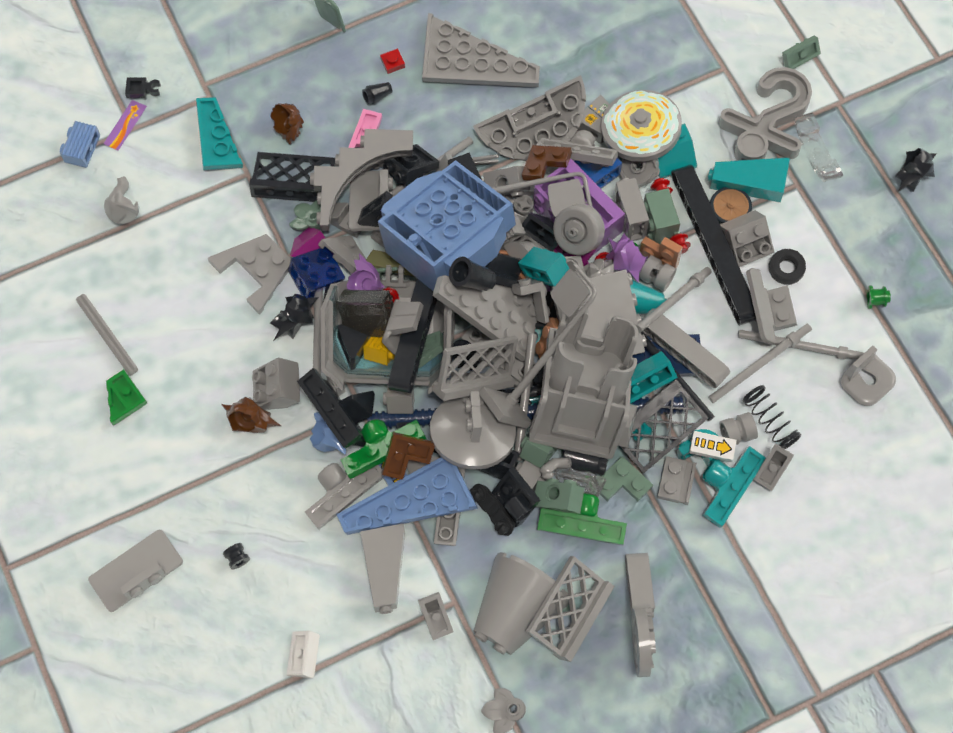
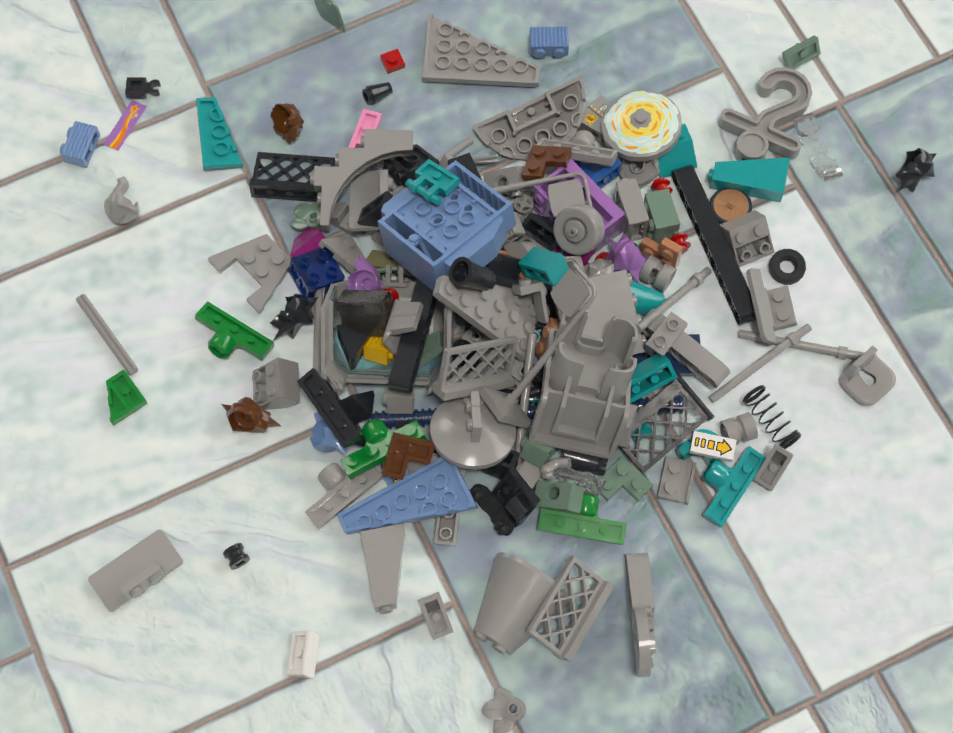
green brick [866,285,891,309] -> none
none -> green plate [195,301,274,361]
none -> teal plate [406,159,461,206]
none -> medium blue brick [529,26,569,58]
none -> light grey bracket [645,312,688,356]

